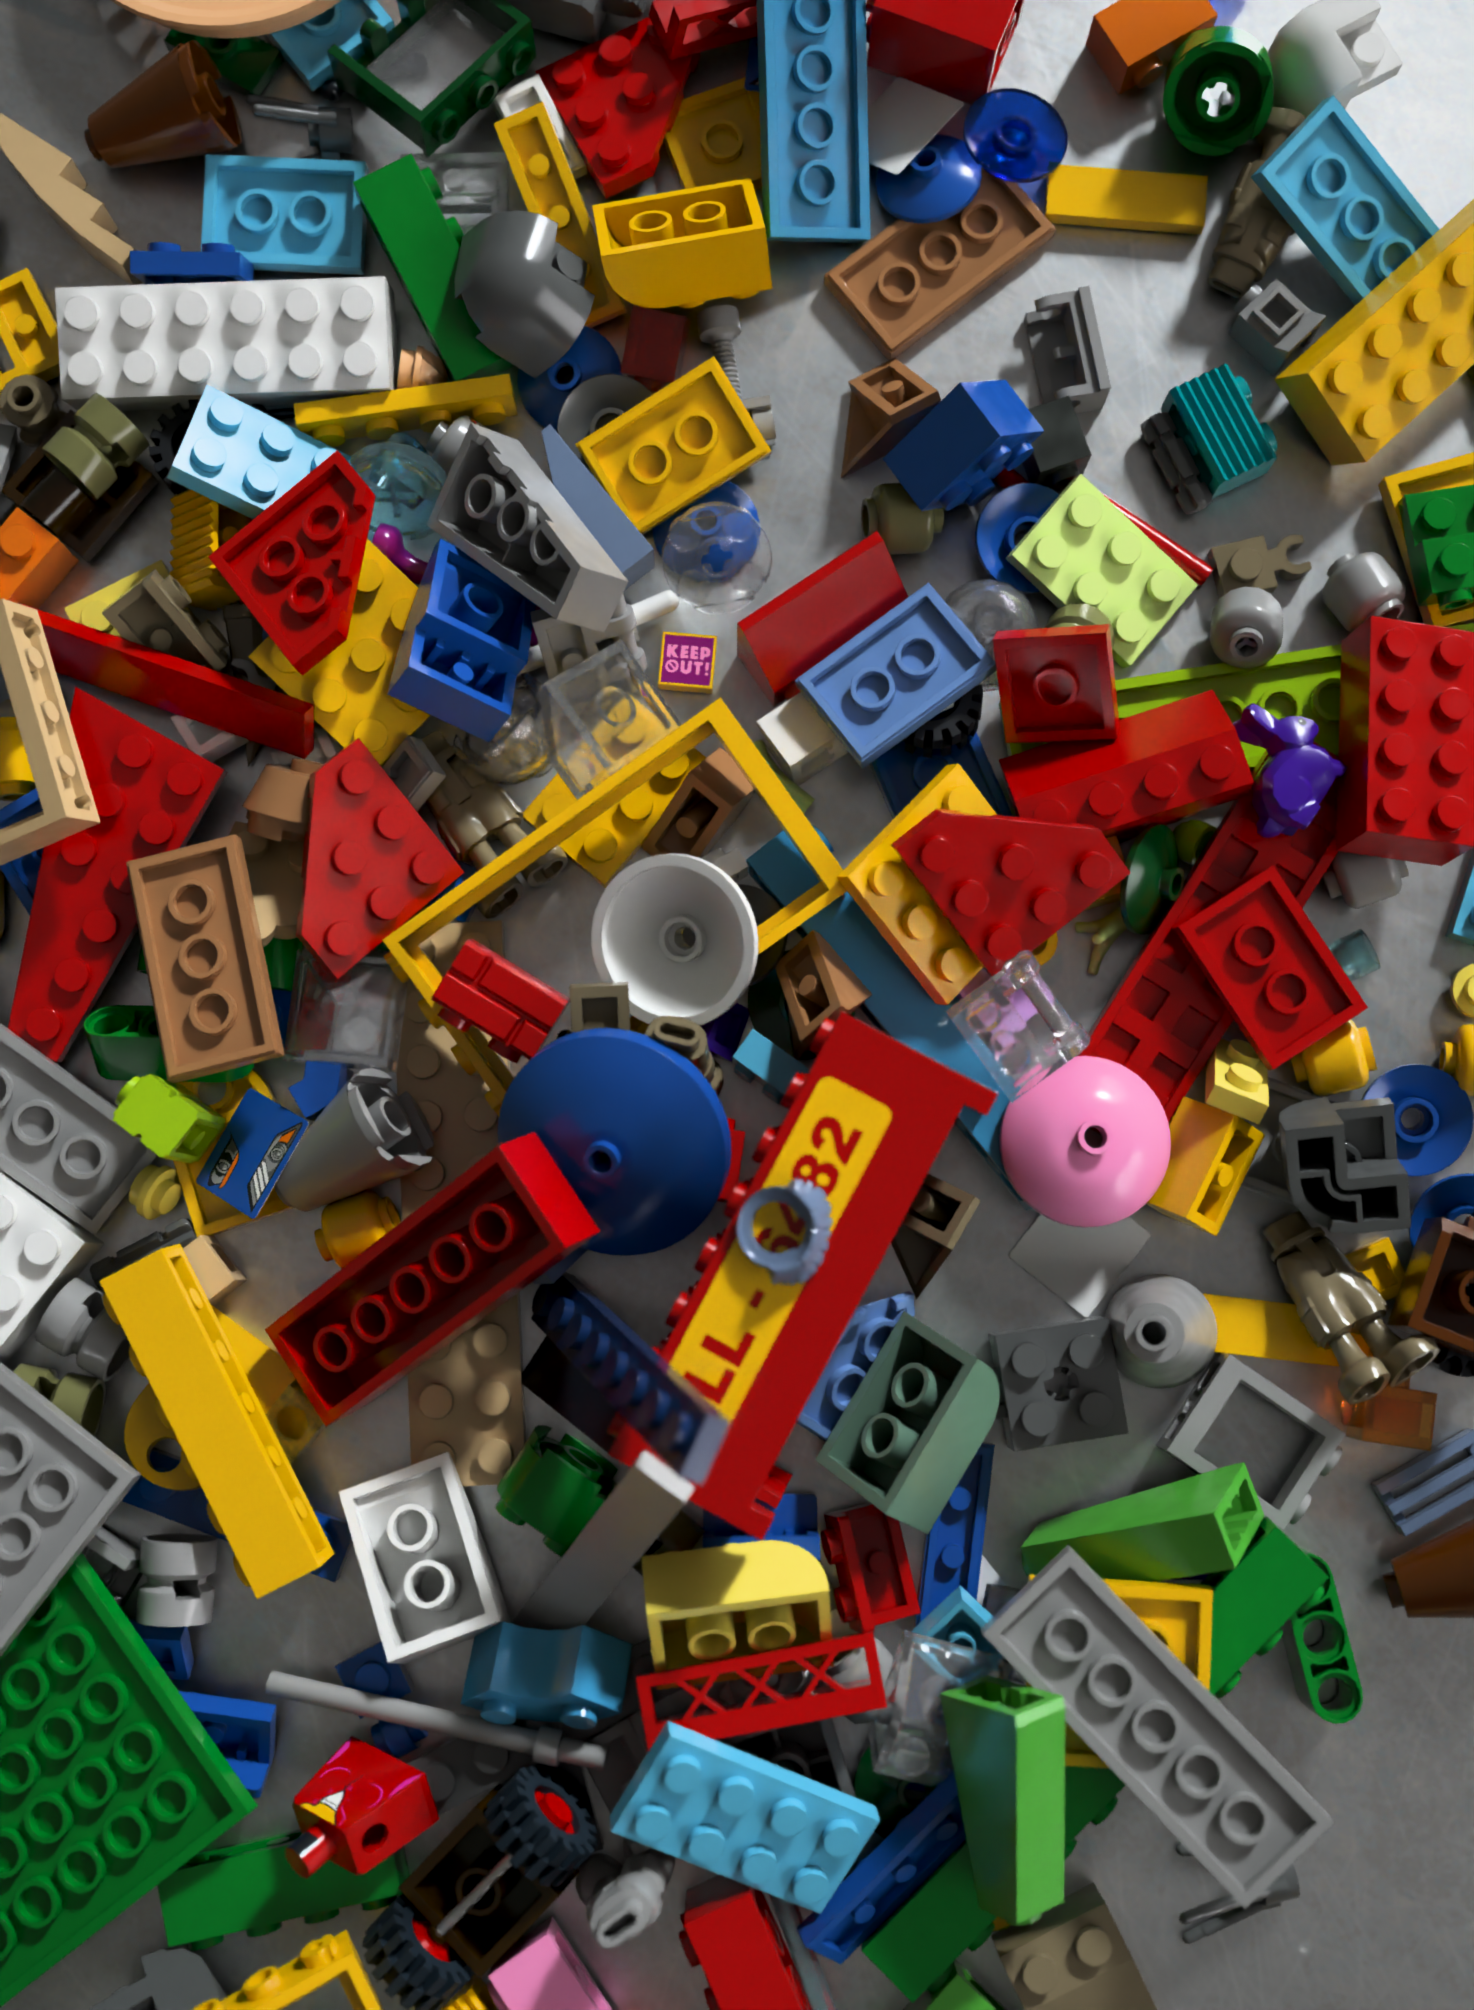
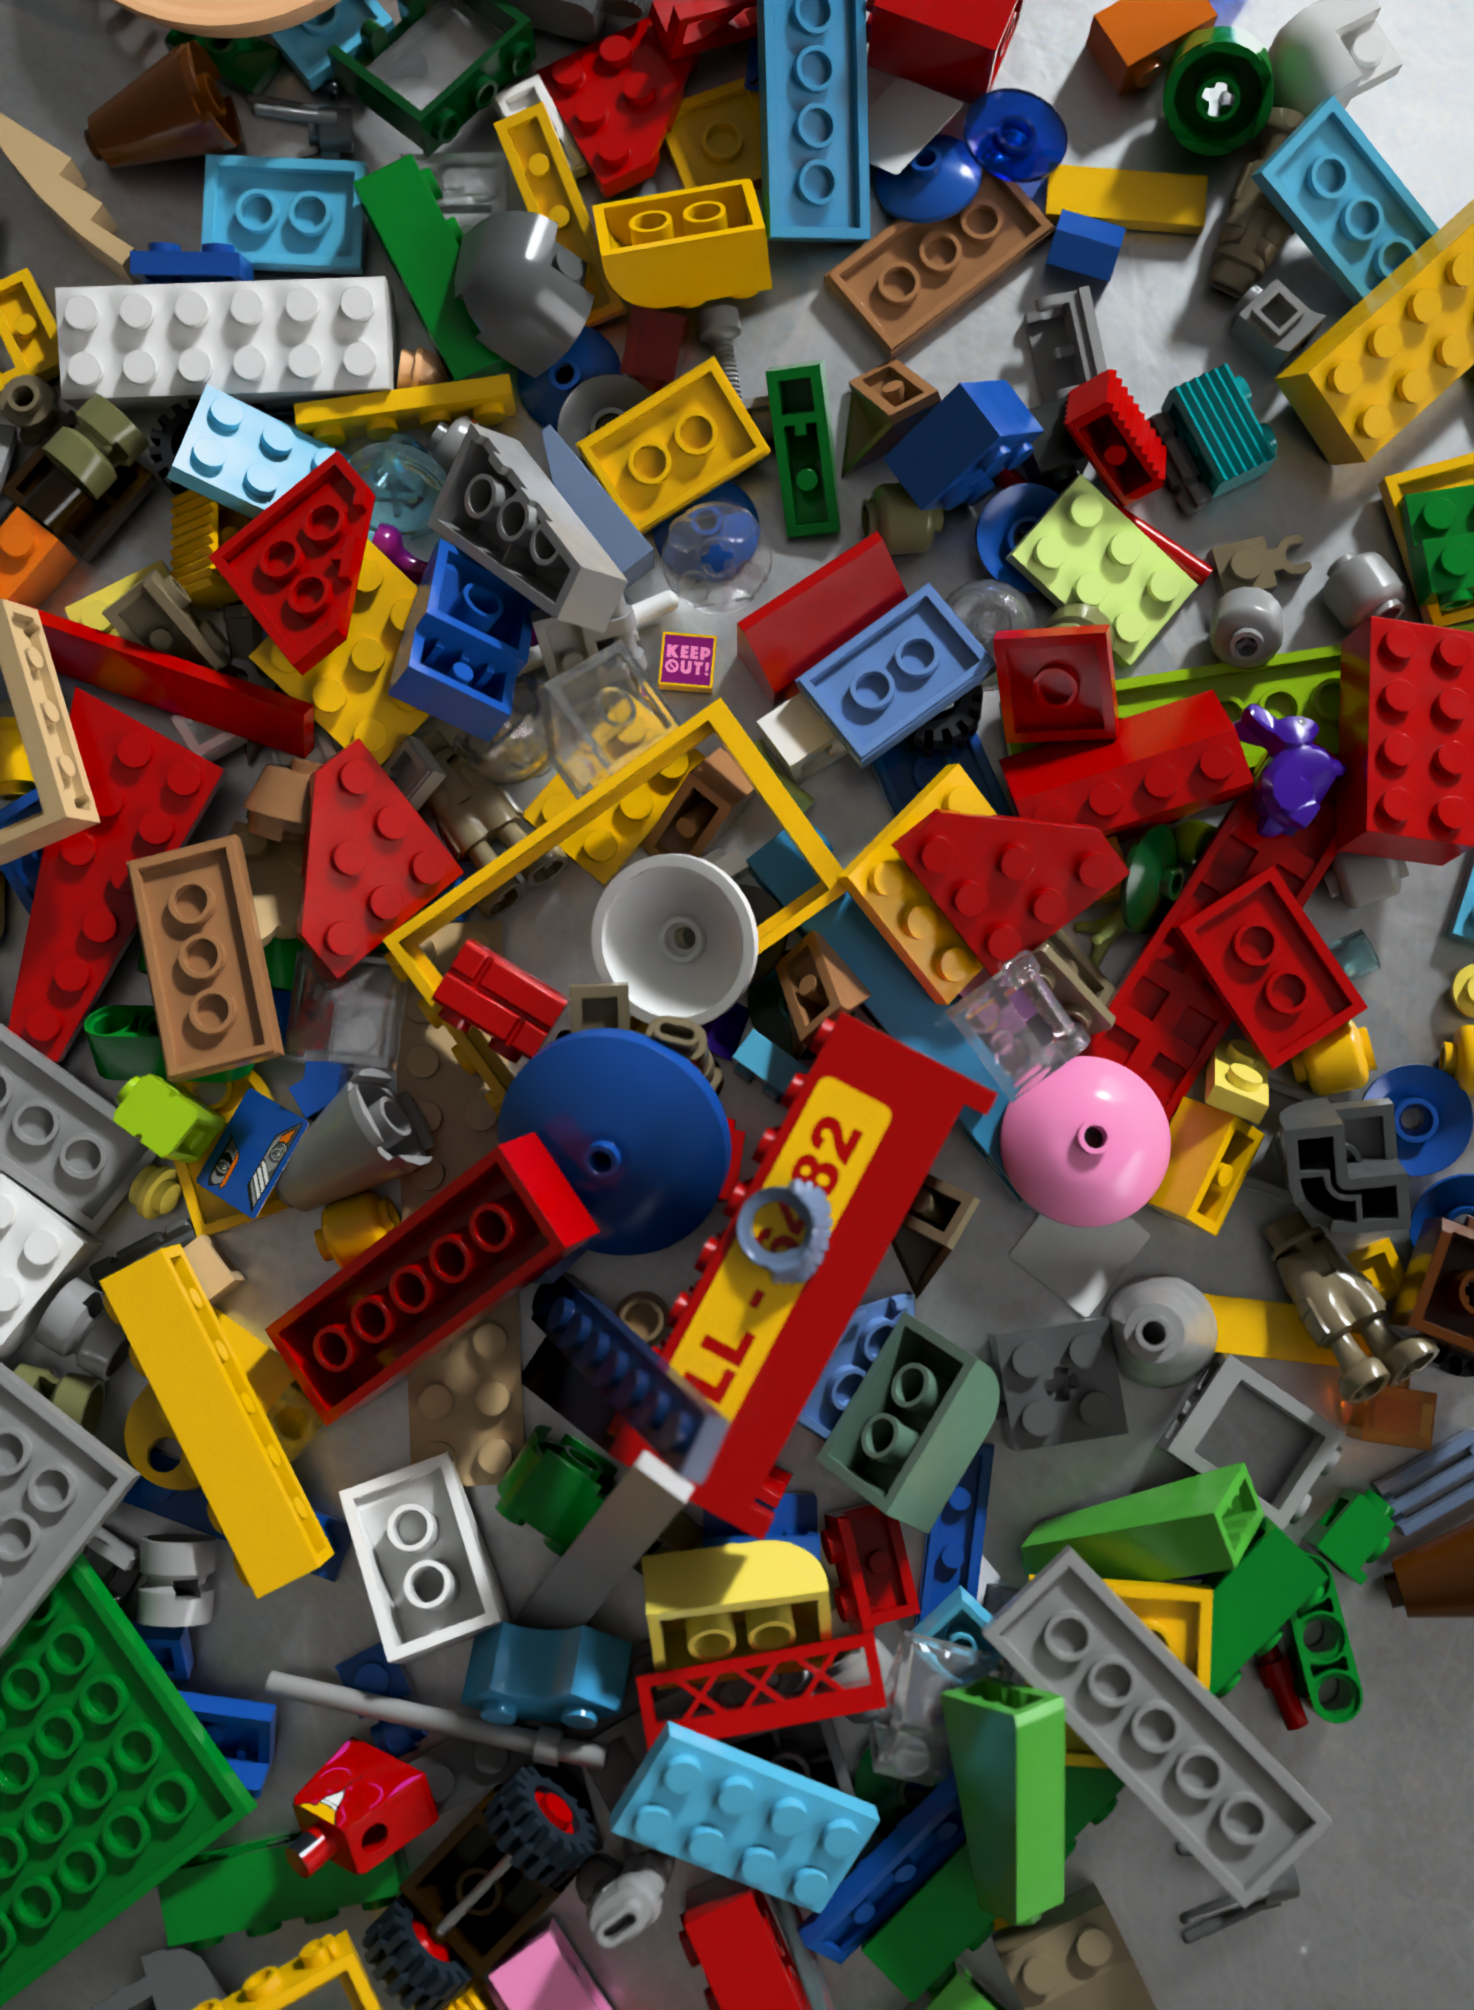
none -> tan plate [615,1291,670,1347]
none -> green slope [765,360,841,538]
none -> dark tan bracket [1009,929,1116,1040]
none -> blue piece [1046,209,1126,282]
none -> red brick [1063,369,1167,507]
none -> red bar [1255,1644,1309,1731]
none -> green brick [1301,1487,1396,1585]

